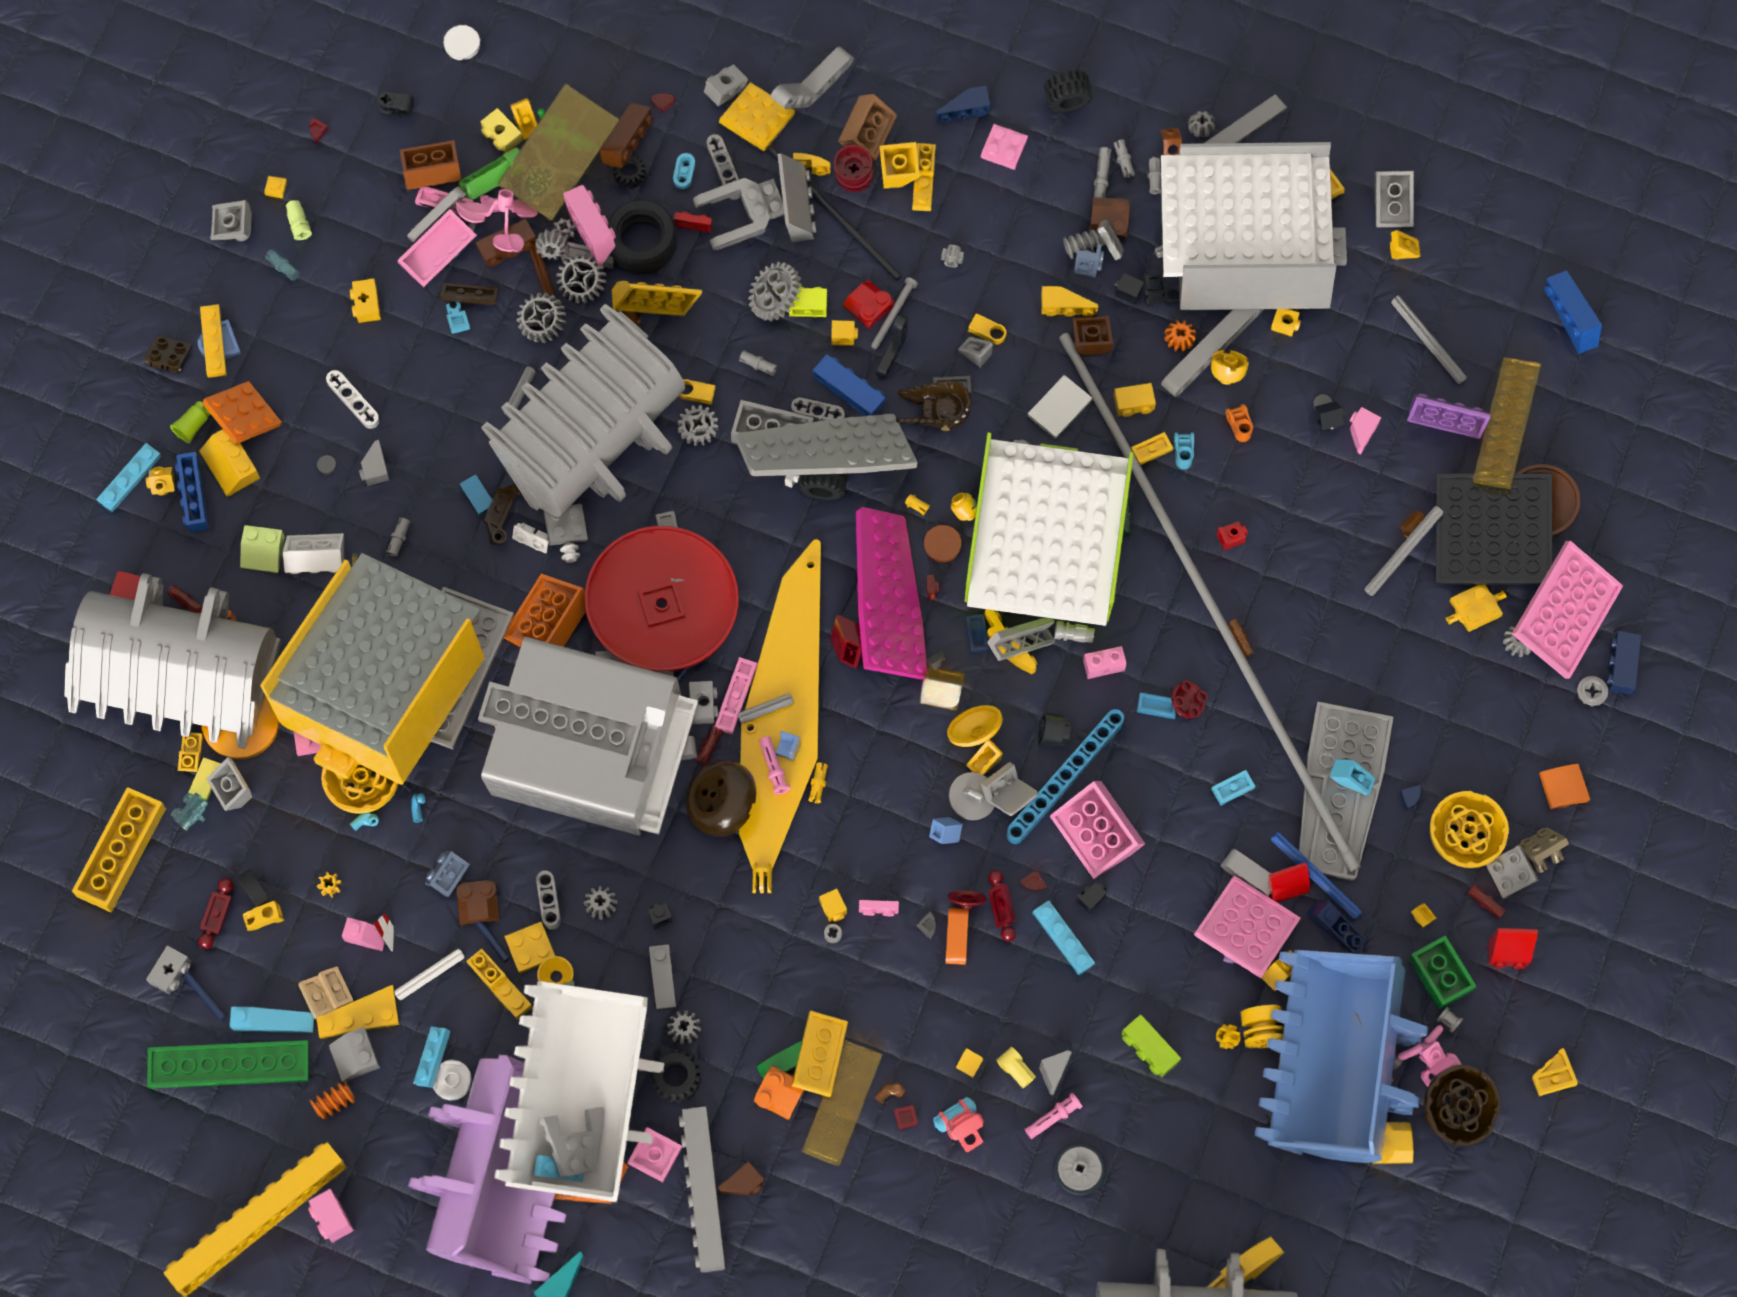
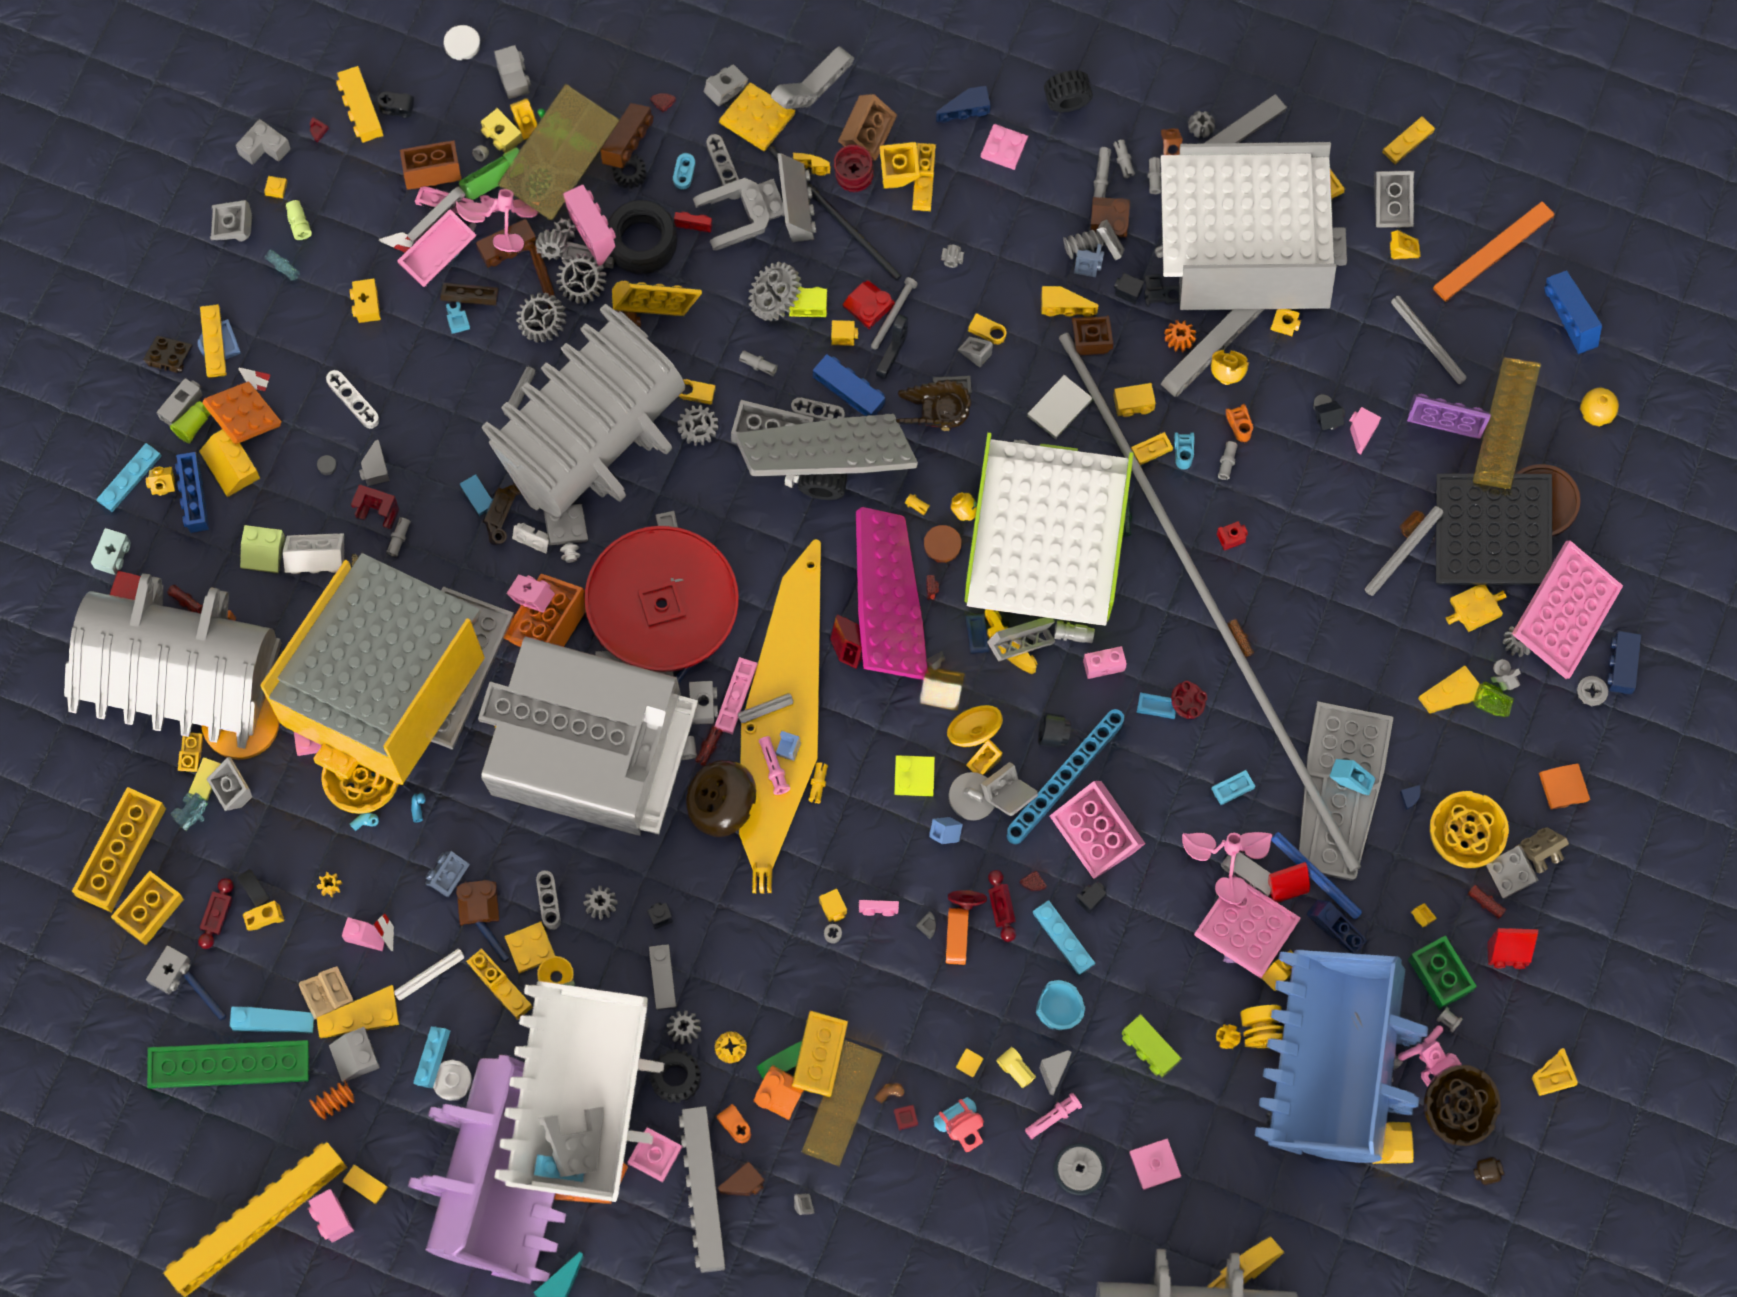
none -> light aqua brick [91,528,131,575]
none -> yellow brick [111,871,184,945]
none -> light grey brick [157,378,203,426]
none -> light grey brick [236,119,291,165]
none -> white sticker [239,368,270,391]
none -> yellow brick [336,66,383,143]
none -> yellow tile [342,1165,388,1204]
none -> dark red panel [351,484,399,529]
none -> white sticker [379,232,413,253]
none -> light grey hinge [472,145,489,162]
none -> light grey brick [494,45,531,99]
none -> bright pink brick [507,575,555,613]
none -> yellow gear [715,1031,747,1063]
none -> orange piece [716,1104,751,1144]
none -> light grey slope [794,1194,814,1215]
none -> neon yellow plate [894,756,935,796]
none -> medium azure cylinder [1036,980,1085,1031]
none -> bright pink plate [1129,1139,1181,1190]
none -> bright pink plant [1182,832,1272,904]
none -> light grey pin [1218,441,1238,480]
none -> yellow plate [1382,117,1435,164]
none -> yellow wing [1418,666,1488,713]
none -> orange tile [1433,201,1554,302]
none -> clear neon green slope [1473,681,1514,717]
none -> dark brown head [1473,1156,1505,1185]
none -> light grey hips [1491,659,1521,691]
none -> yellow cylinder [1580,388,1619,426]

